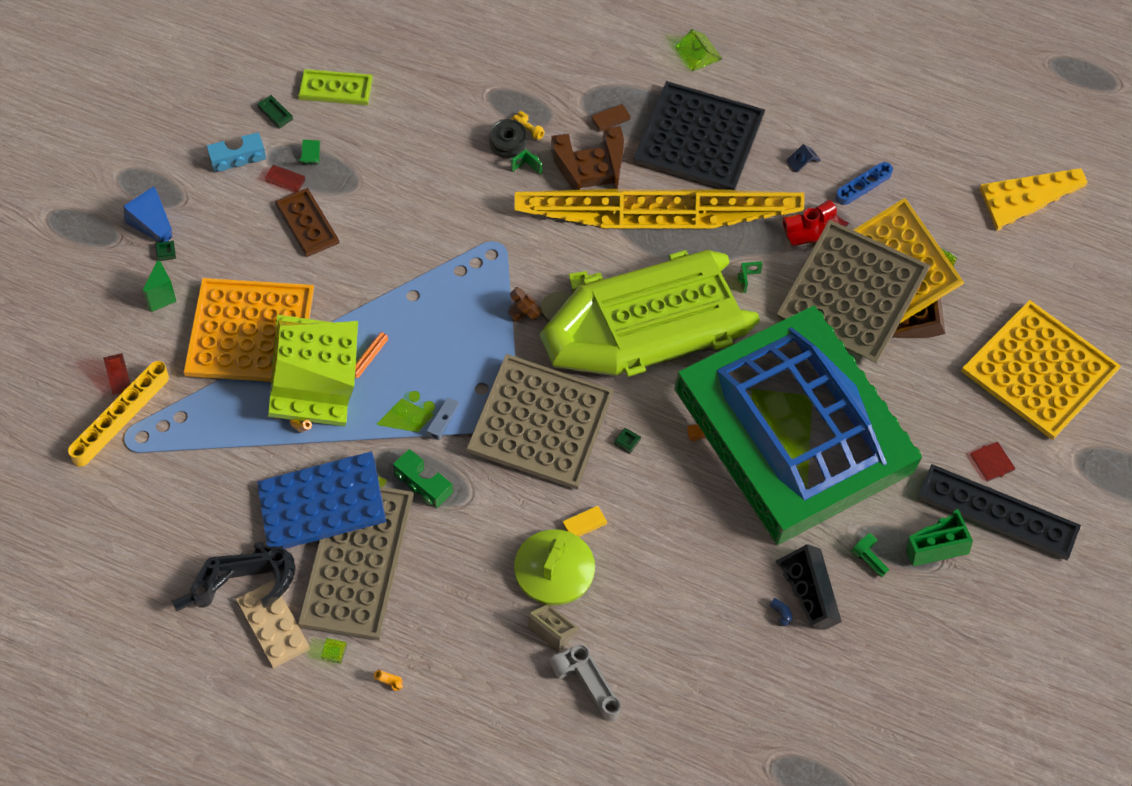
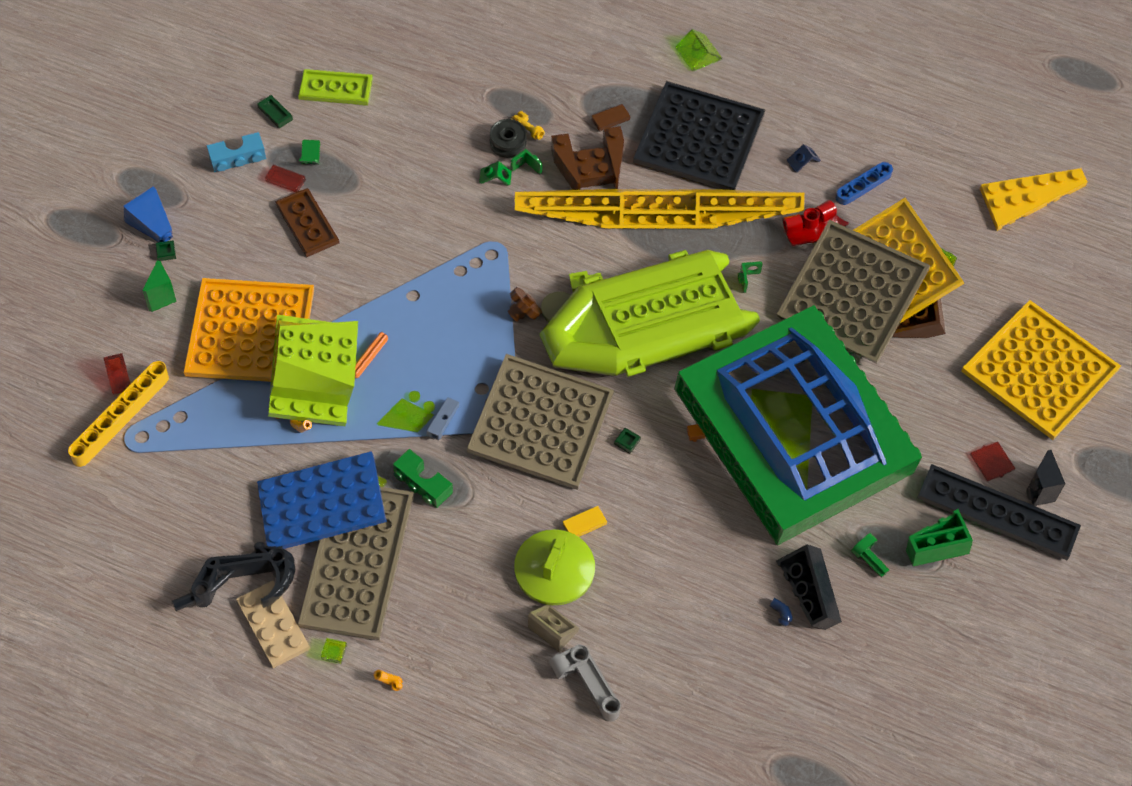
none -> green bracket [479,161,512,186]
none -> black slope [1026,450,1066,506]

